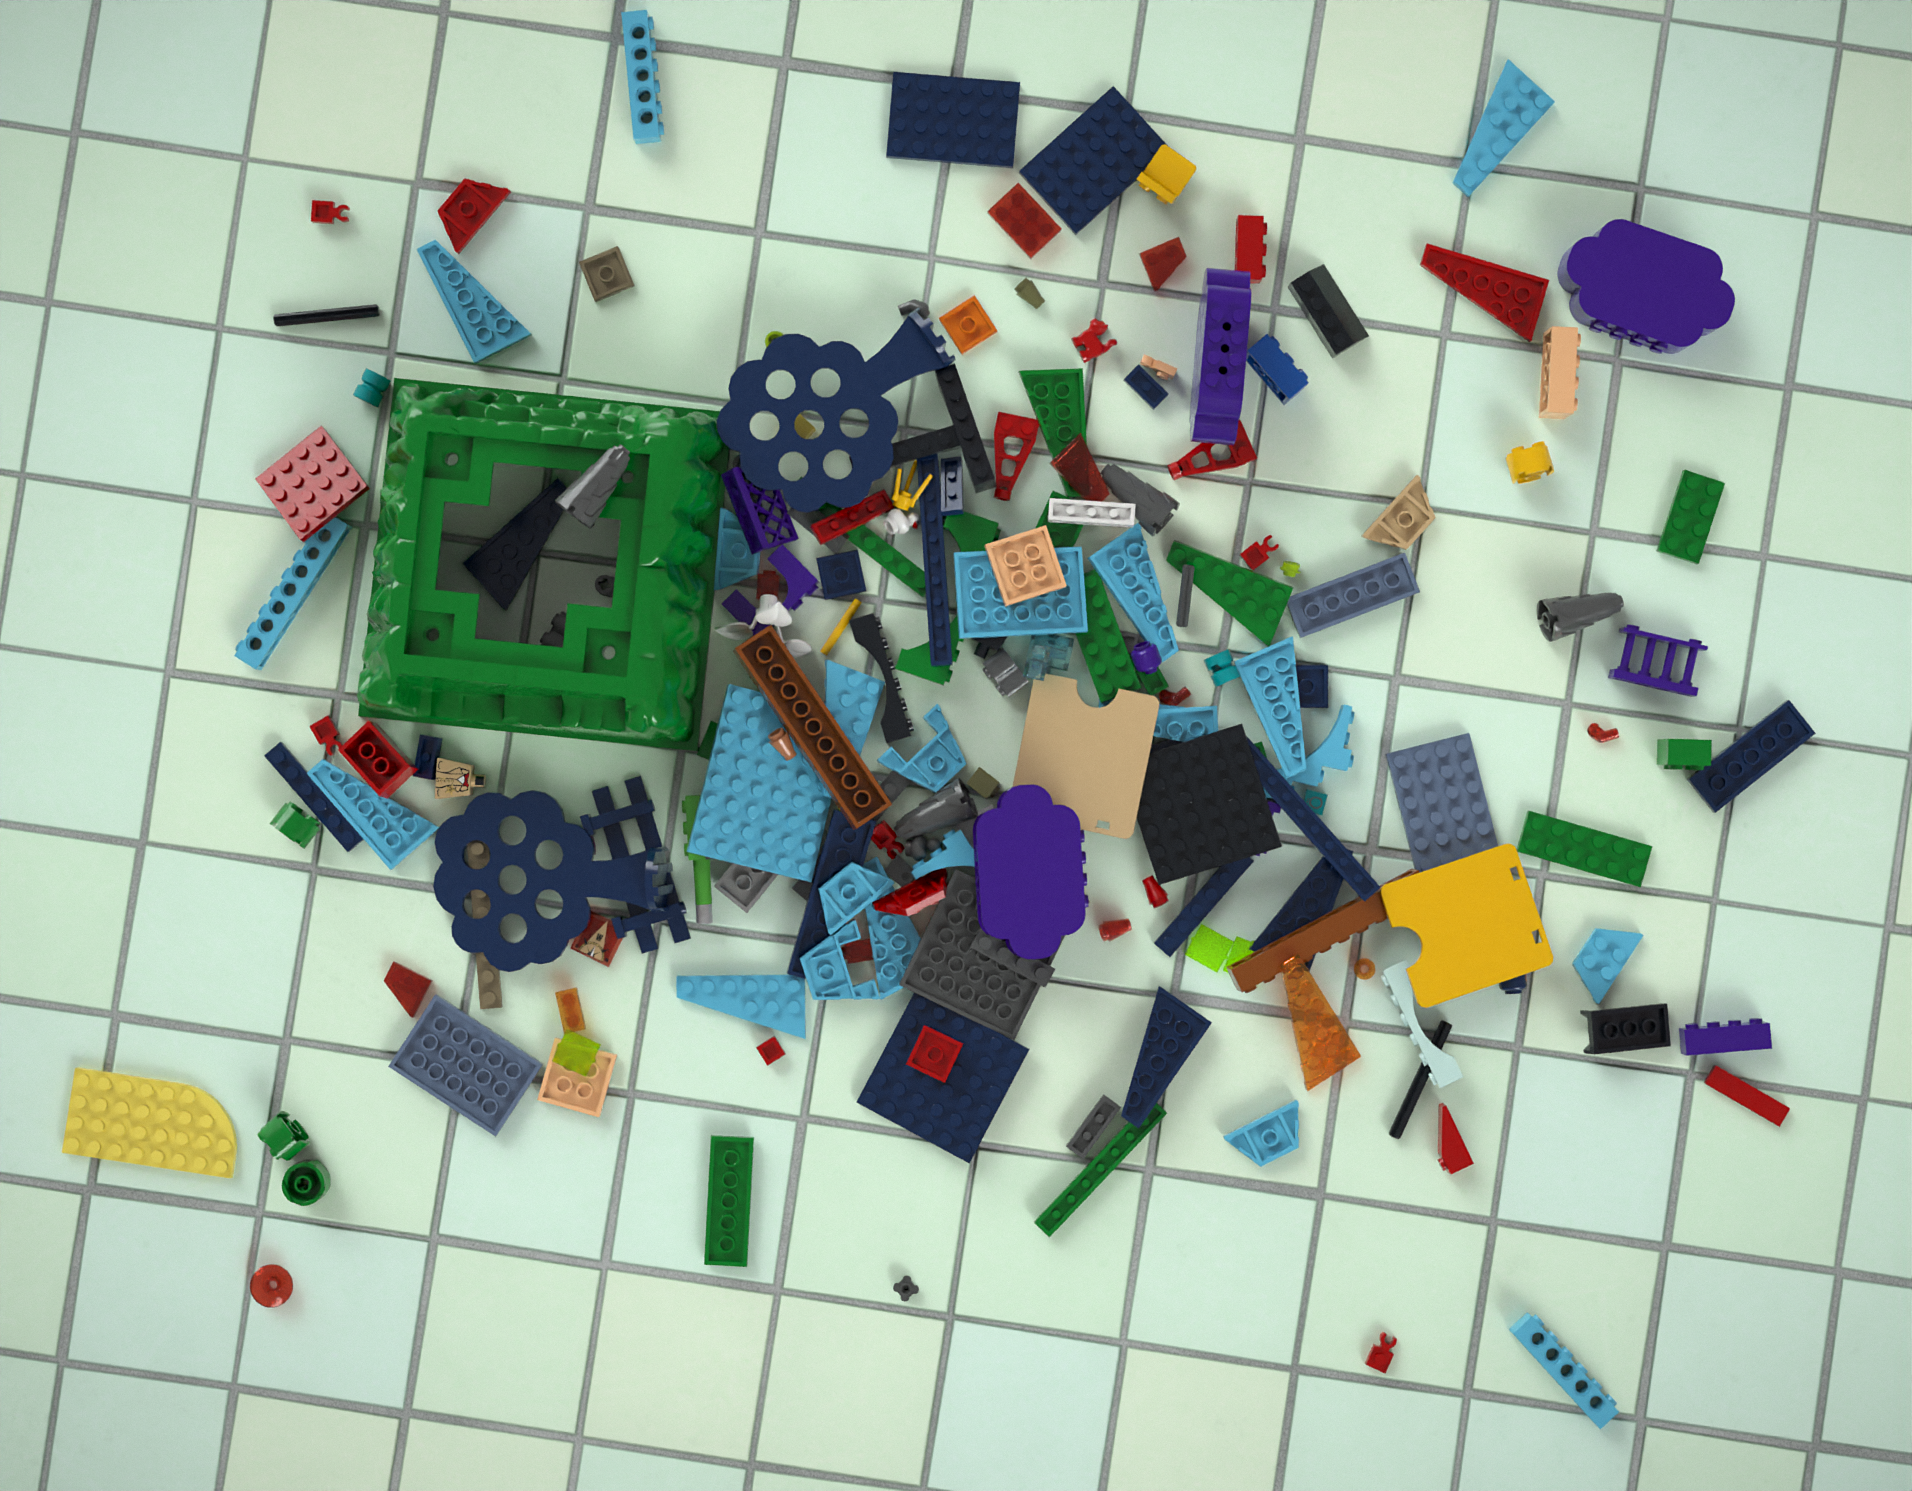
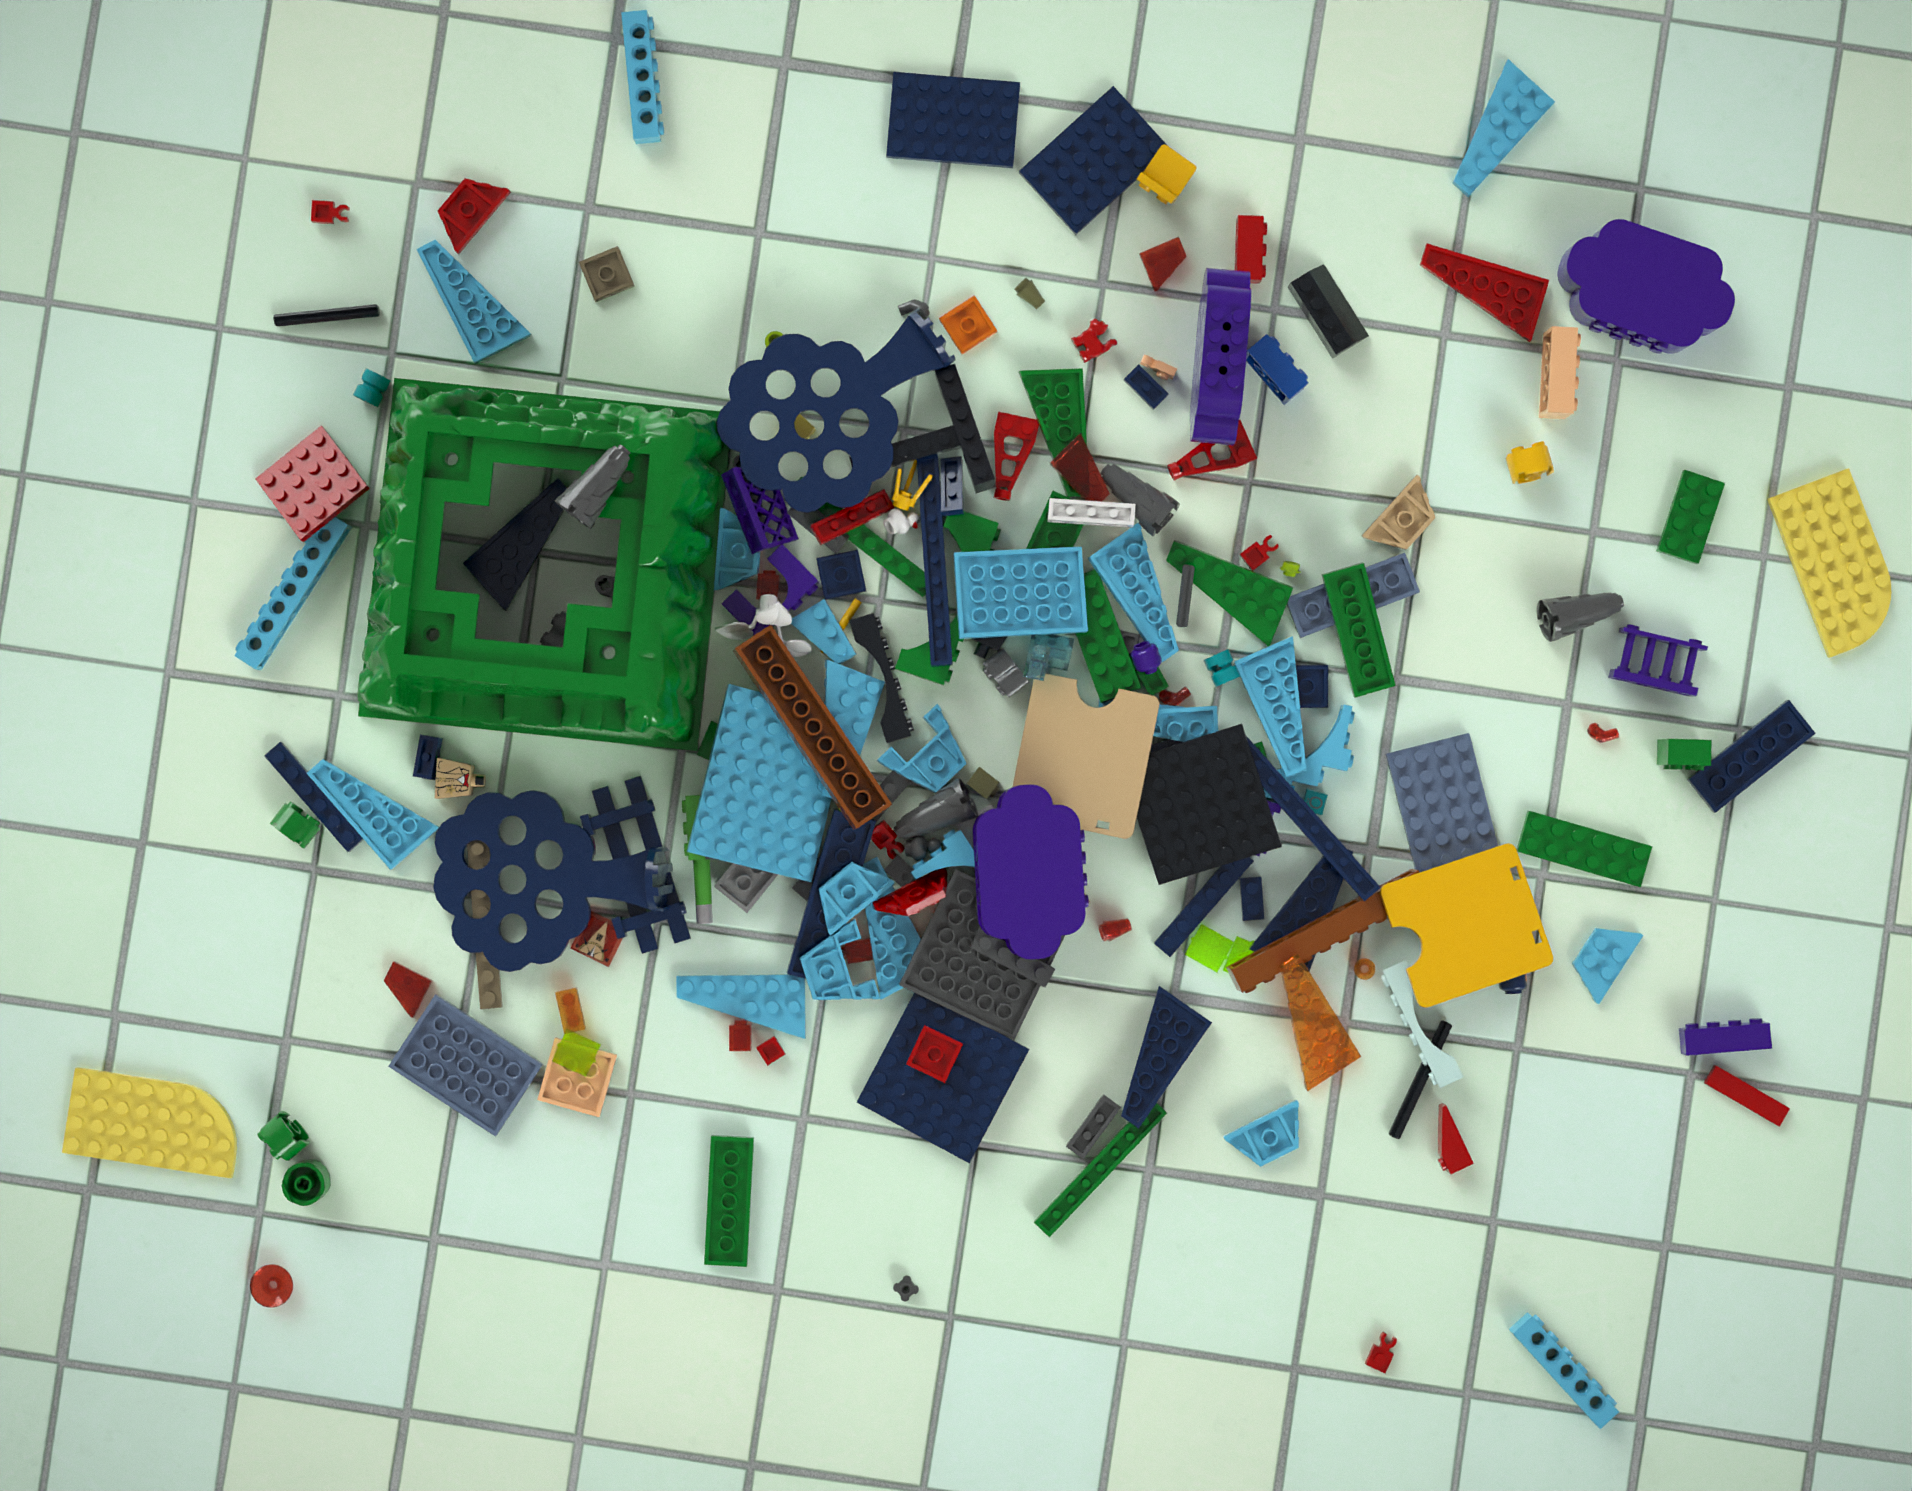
red plate [309,716,343,756] -> none
red brick [338,720,418,799] -> none
nougat cone [768,727,797,761] -> none
light nougat plate [984,525,1067,607] -> none
clear red plate [987,183,1062,259] -> none
red cone [1142,875,1169,909] -> none
black plate [1580,1003,1671,1055] -> none
none -> clear red brick [729,1020,752,1051]
none -> medium azure wing [791,599,857,664]
none -> dark blue plate [1239,877,1264,921]
none -> green plate [1321,562,1396,698]
none -> light yellow plate [1767,468,1891,658]

